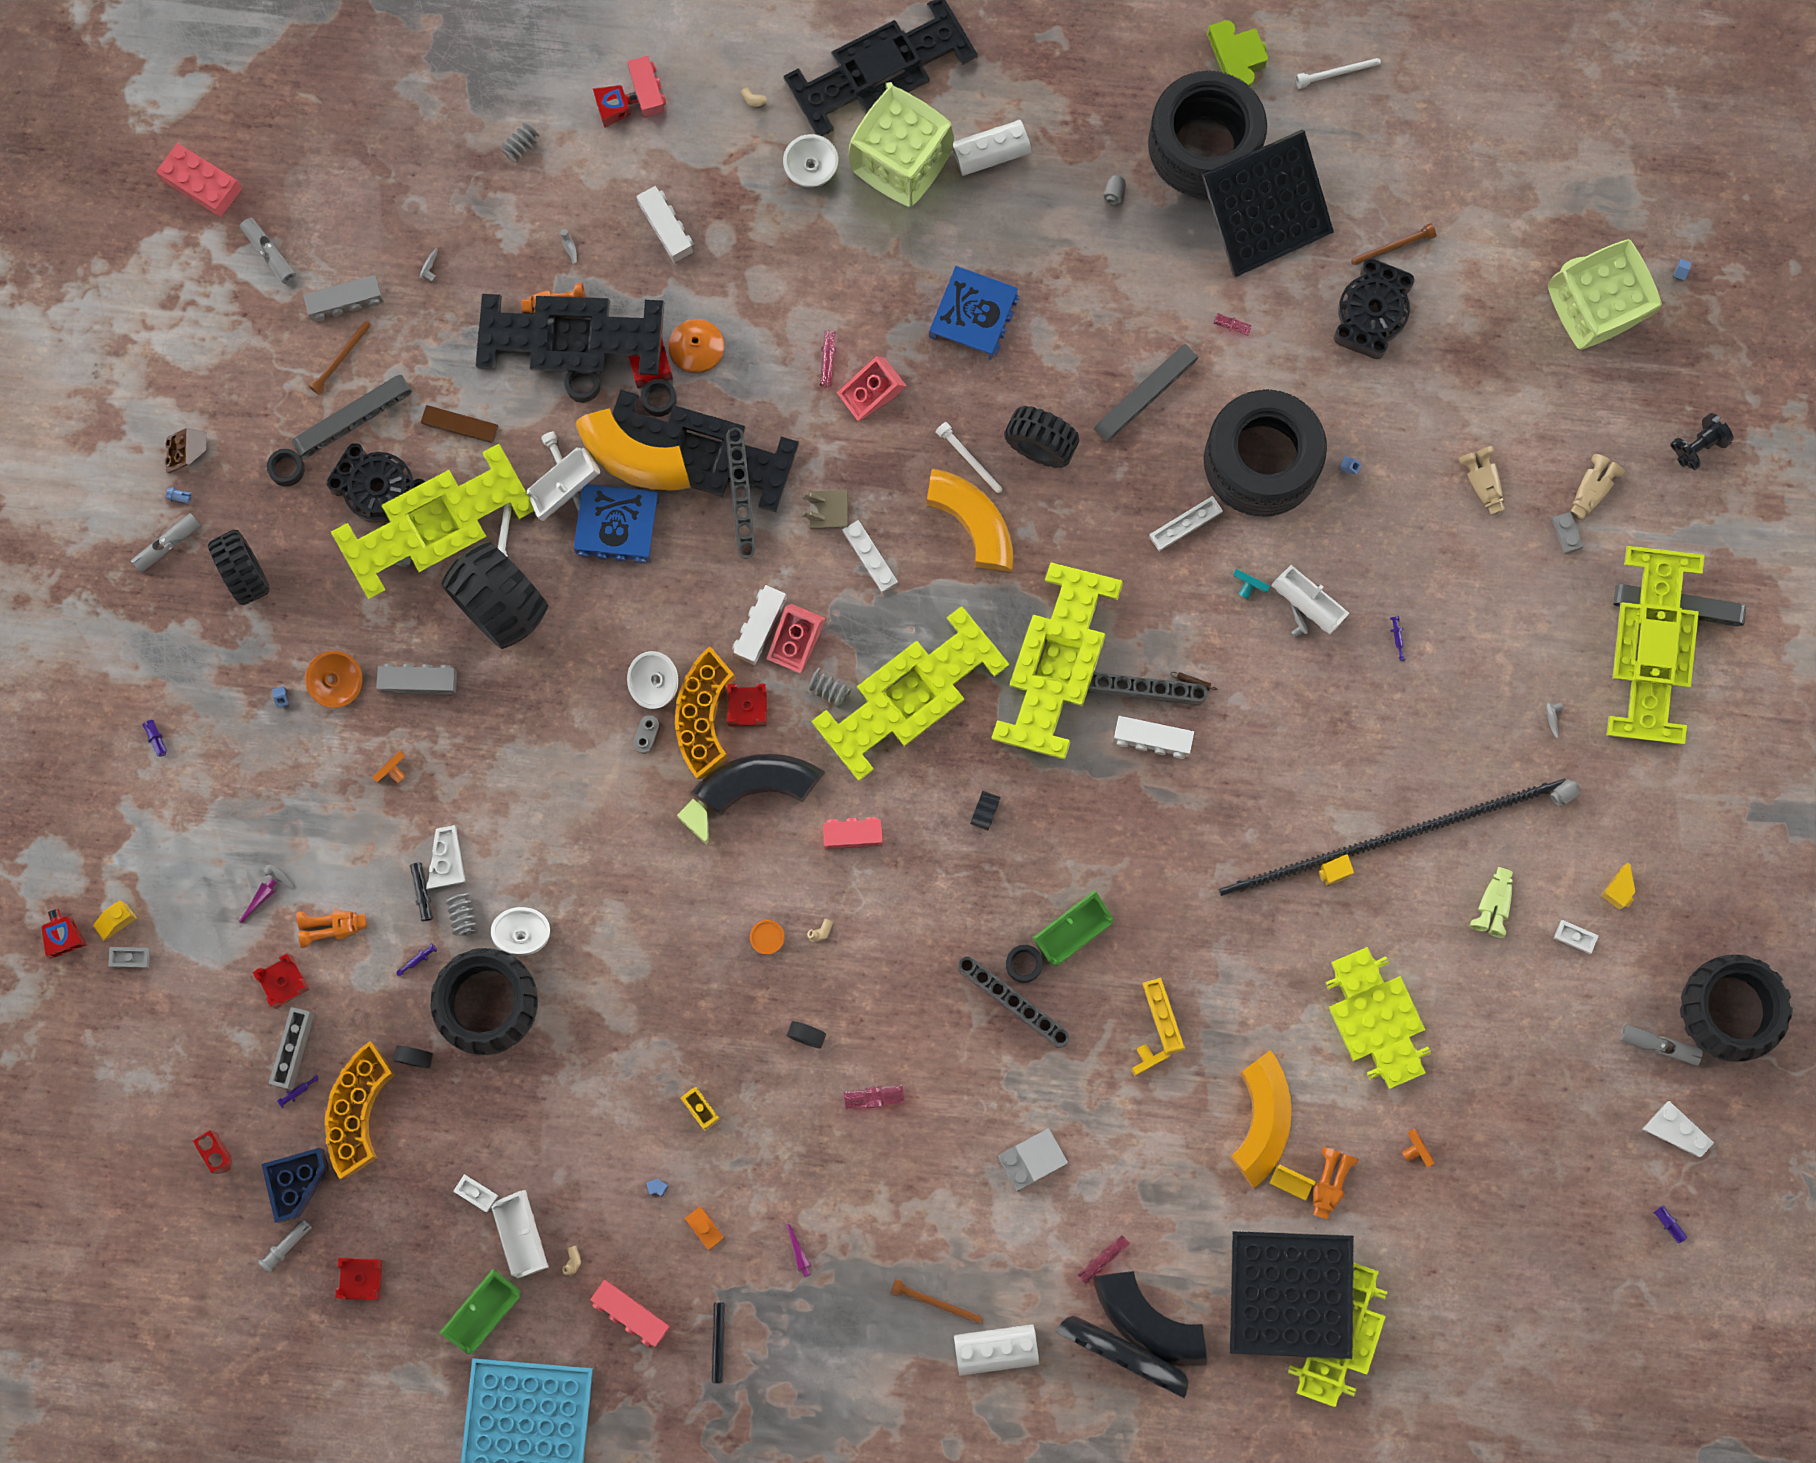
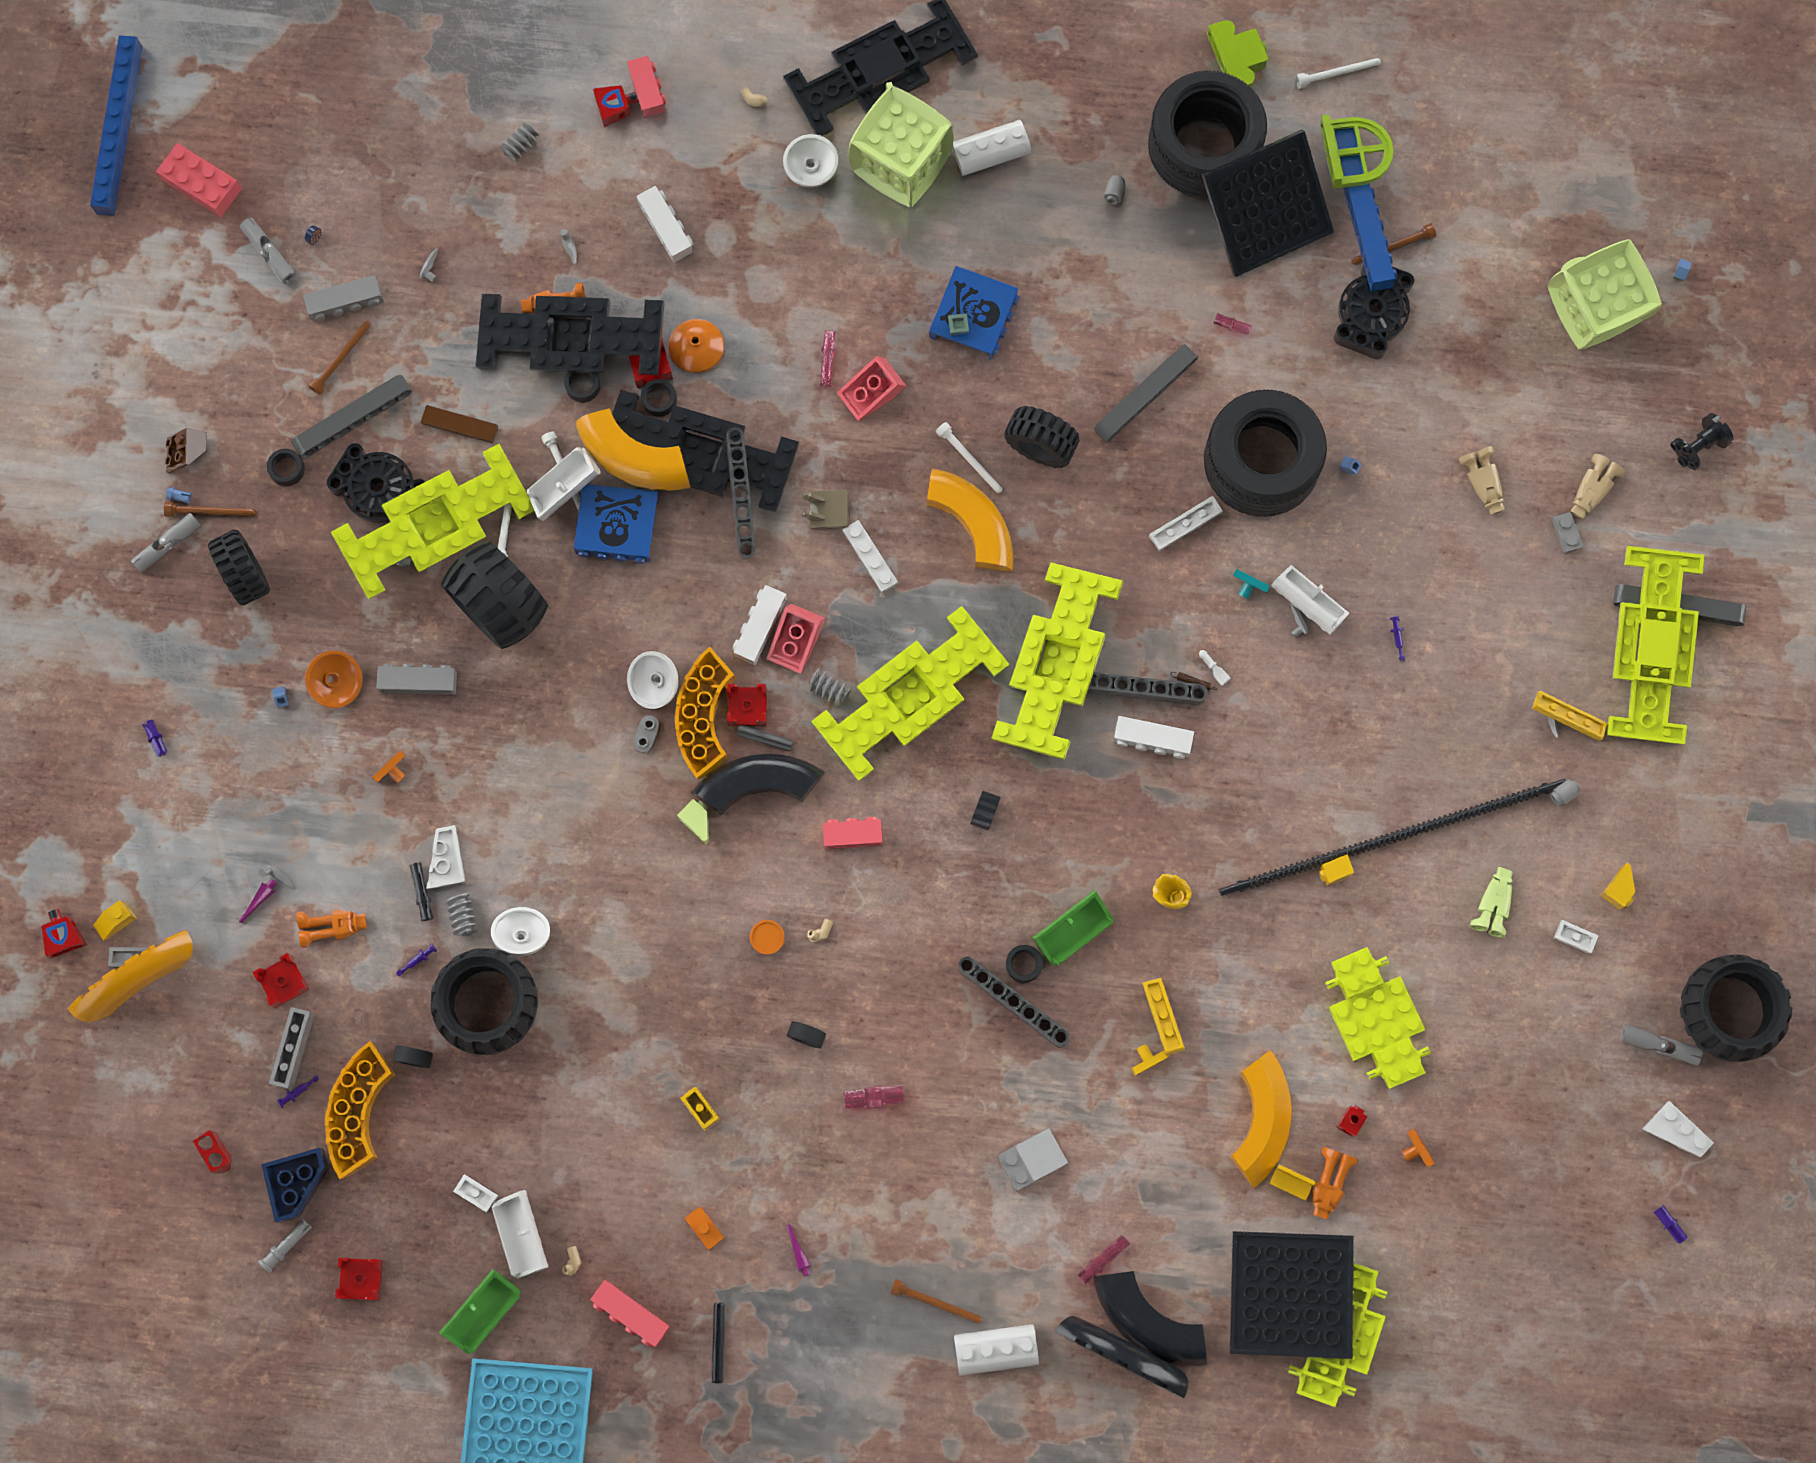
medium blue piece [646,1179,669,1196] -> none
none -> light orange brick [68,930,193,1022]
none -> blue brick [90,35,143,216]
none -> dark orange piece [164,502,256,517]
none -> dark blue tile [305,225,321,245]
none -> dark grey axle [737,725,793,751]
none -> sand green plate [948,313,969,336]
none -> yellow hair [1152,874,1192,910]
none -> white piece [1199,650,1231,686]
none -> lime window [1320,114,1394,189]
none -> blue brick [1334,128,1397,291]
none -> red brick [1336,1105,1368,1138]
none -> yellow tile [1532,691,1608,741]

